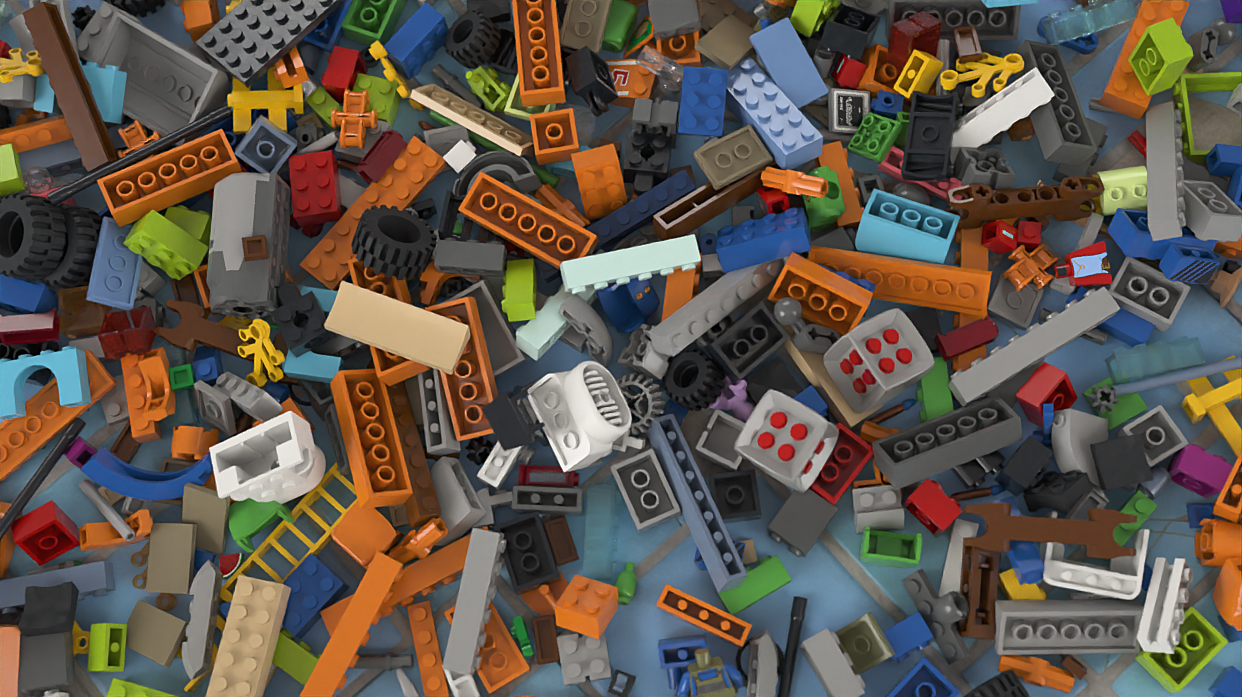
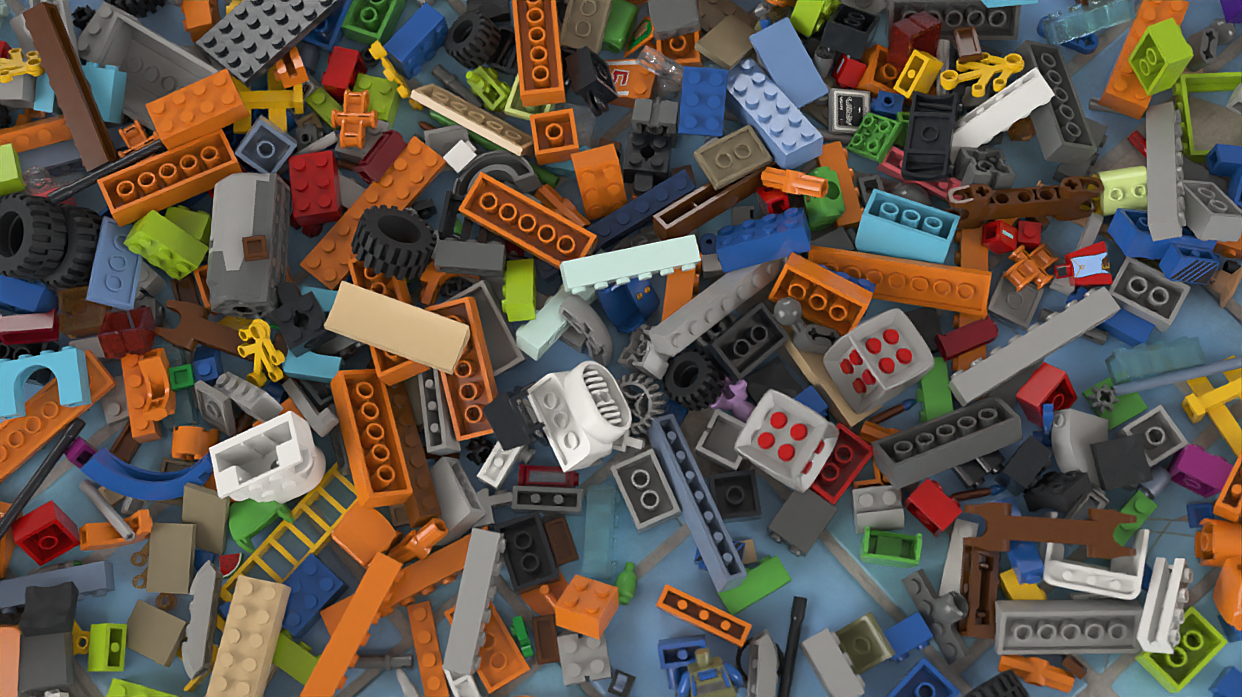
none -> orange brick [145,68,250,151]
none -> light grey beam [282,377,340,438]

